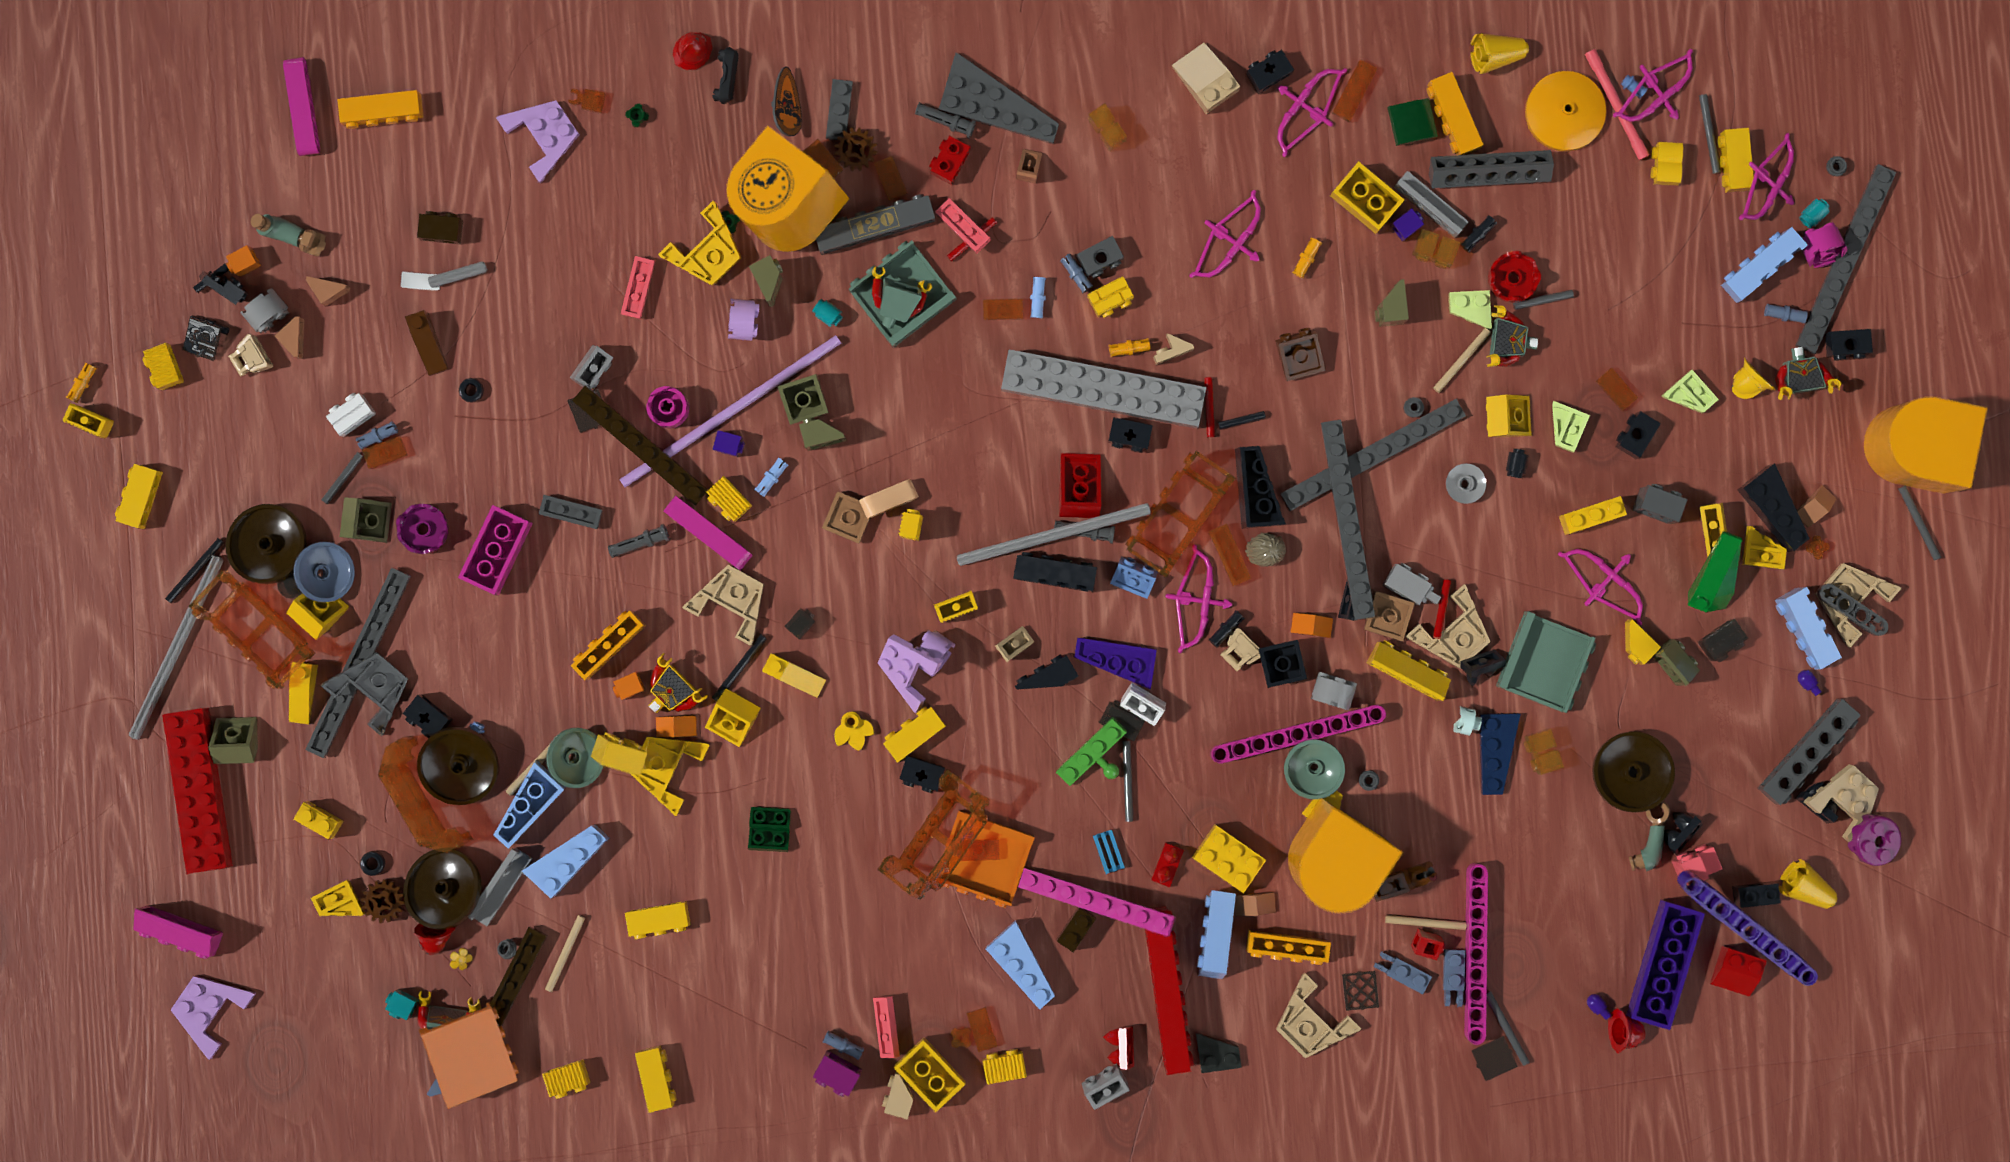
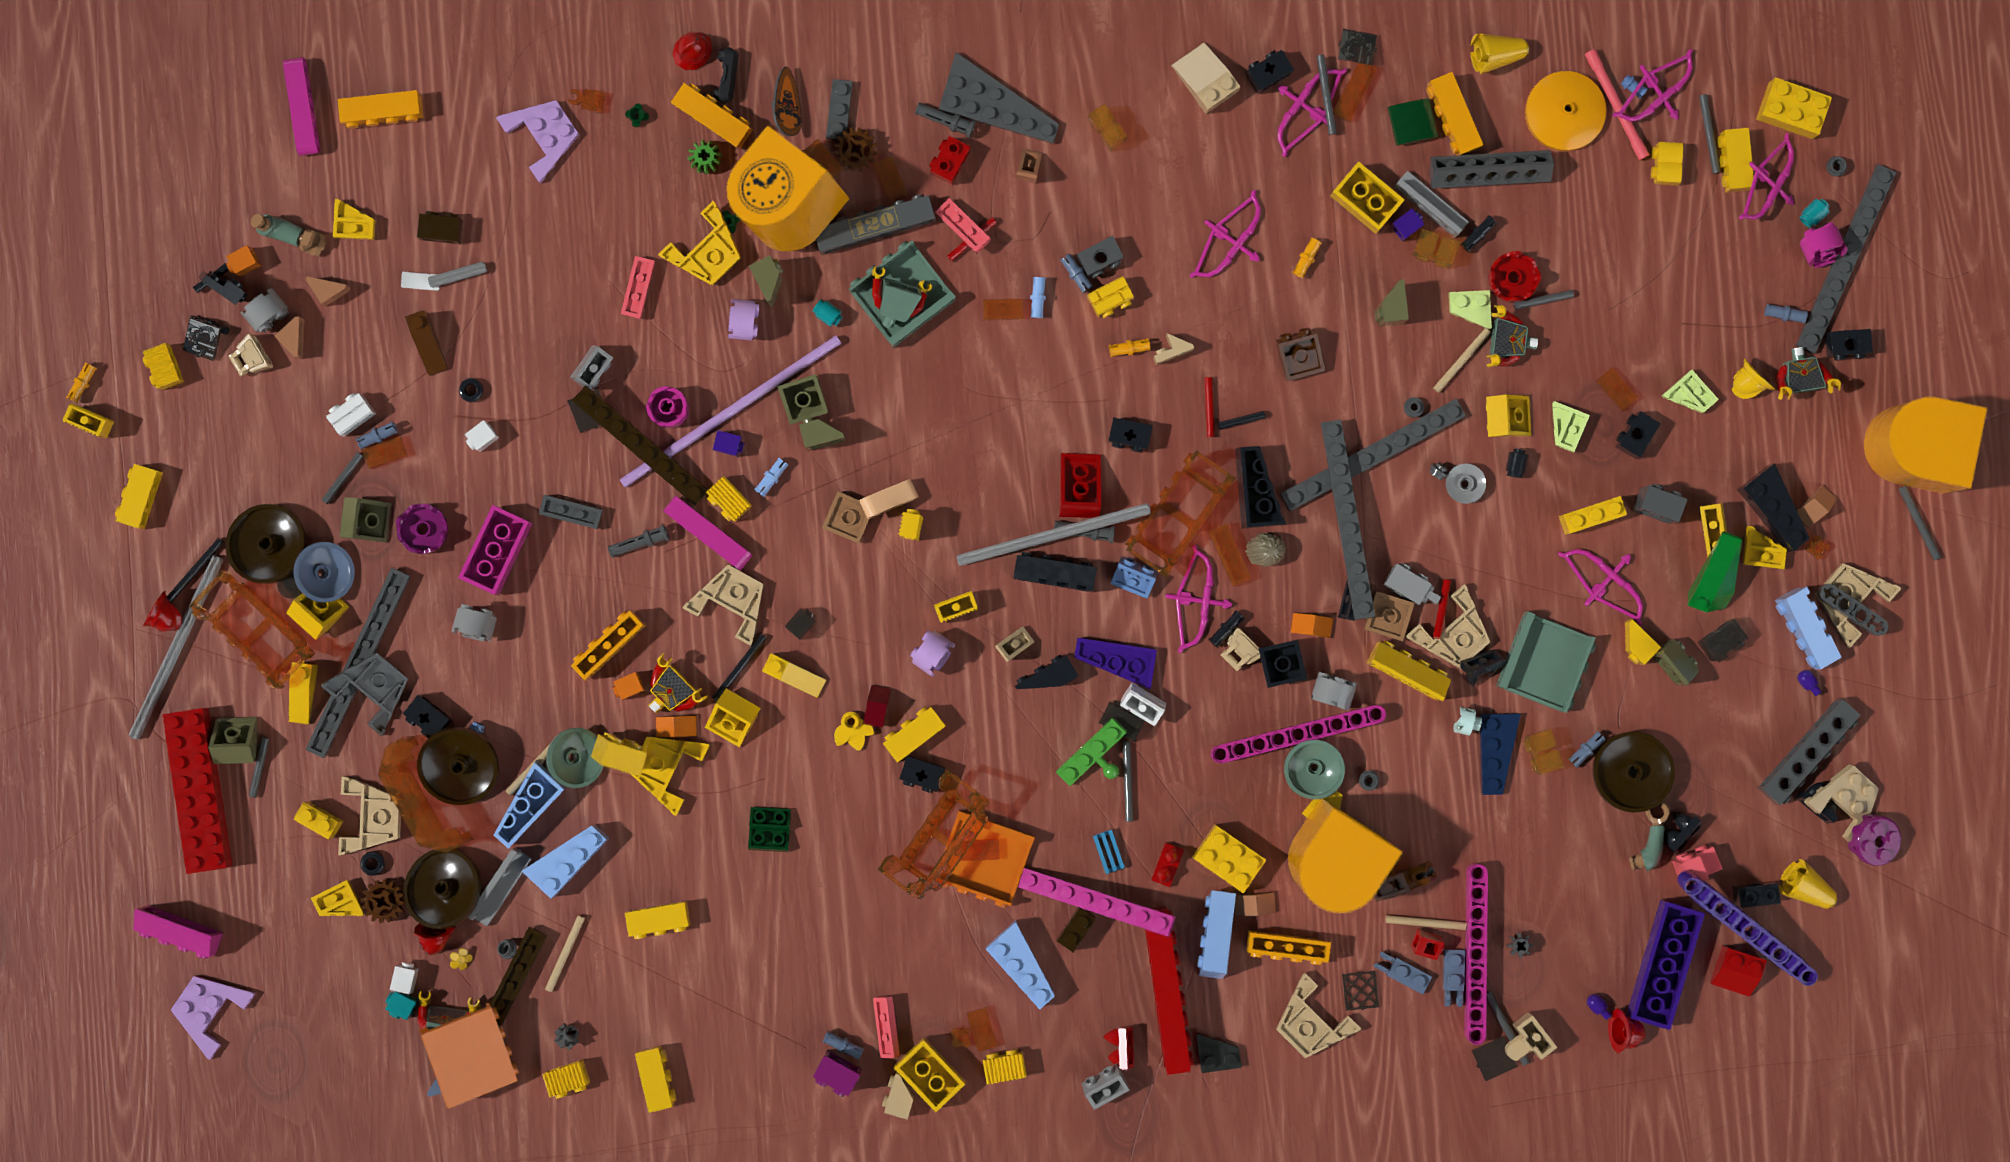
lavender wing [878,634,943,713] -> none
light grey brick [1001,349,1206,429] -> none
light blue wedge [1721,227,1808,303] -> none
none -> red piece [142,591,182,632]
none -> dark grey bar [248,737,270,798]
none -> yellow wing [333,199,376,240]
none -> tan wing [338,776,402,855]
none -> white brick [390,962,419,994]
none -> light grey brick [451,604,497,642]
none -> white brick [465,420,499,452]
none -> dark grey gear [554,1023,580,1050]
none -> light orange brick [671,83,753,150]
none -> bright green gear [688,140,722,174]
none -> dark red slope [863,685,891,728]
none -> dark grey bar [1316,55,1337,135]
none -> clear smoke piece [1338,29,1377,65]
none -> dark grey plate [1429,462,1448,480]
none -> tan brick [1505,1012,1557,1061]
none -> dark grey gear [1506,932,1533,958]
none -> sand blue pin [1568,731,1606,768]
none -> yellow brick [1756,77,1832,139]

